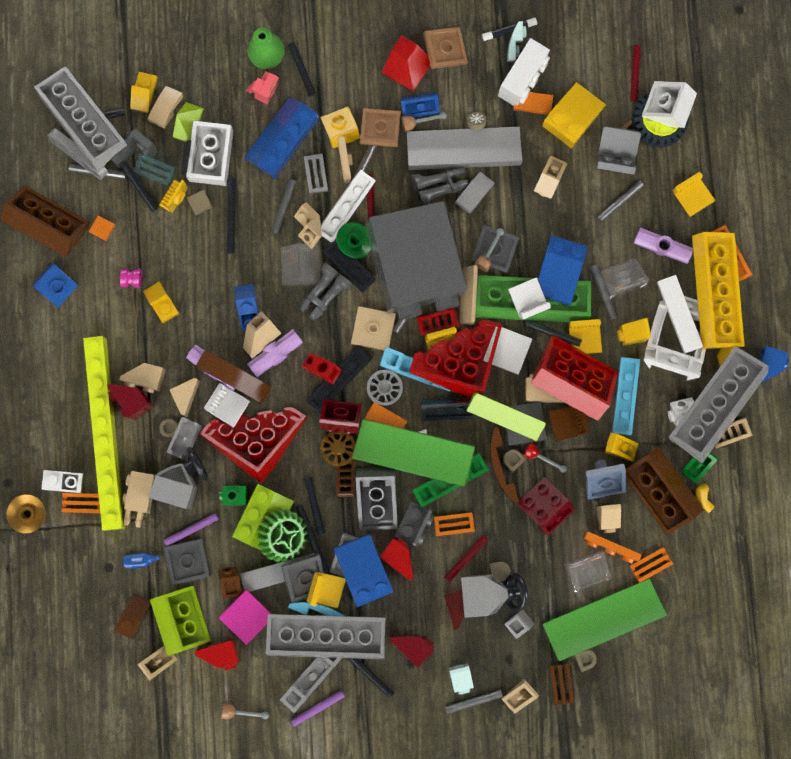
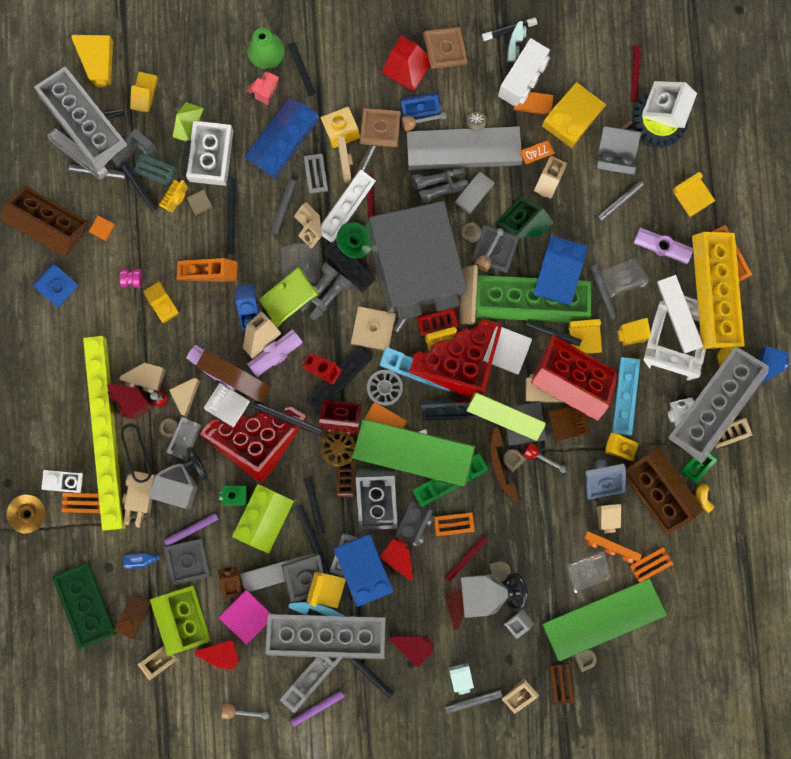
tan slope [148,86,183,128] -> none
bright green gear [256,509,308,562] -> none
white piece [508,277,551,319] -> none
dark red bracket [517,478,575,536] -> none
none -> dark green tile [52,562,117,649]
none -> yellow slope [72,35,113,87]
none -> black piece [121,424,151,483]
none -> red hinge [150,392,168,407]
none -> orange slope [177,258,238,282]
none -> black bar [253,401,324,436]
none -> lime door [259,267,319,327]
none -> dark tan tile [462,223,482,243]
none -> dark green slope [496,196,554,238]
none -> orange sticker [519,140,555,164]

